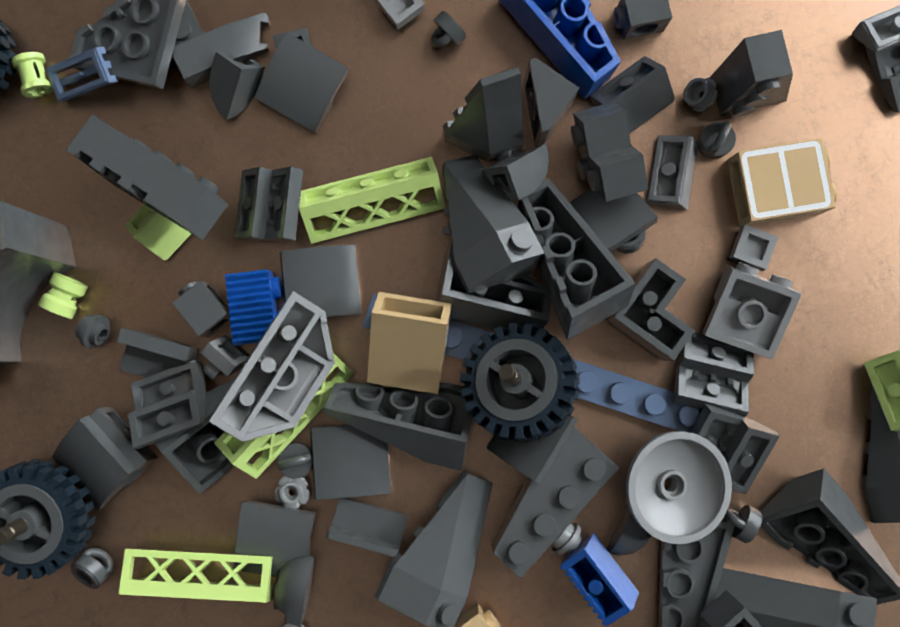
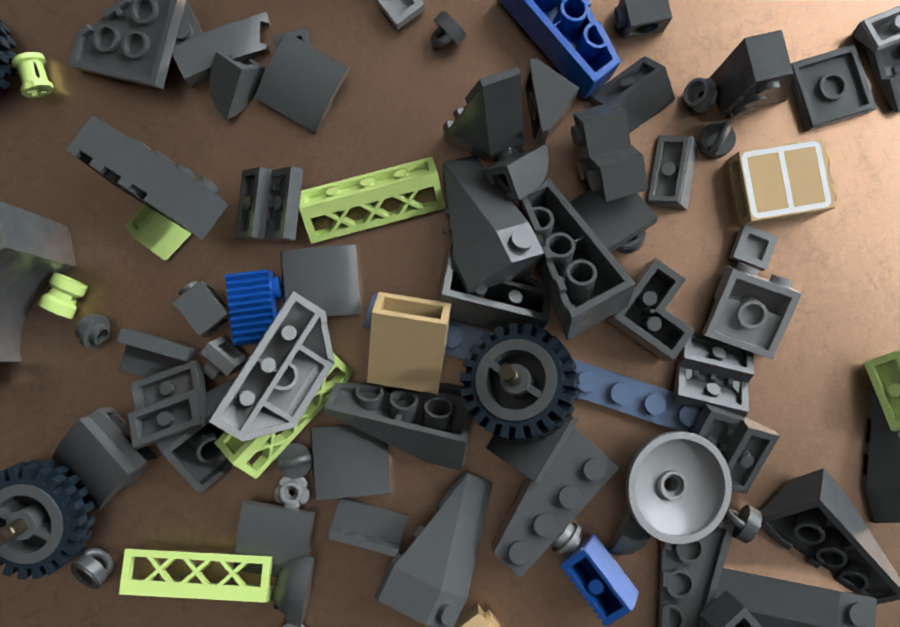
sand blue tile [45,46,118,103] -> none
none -> dark grey tile [791,44,877,132]

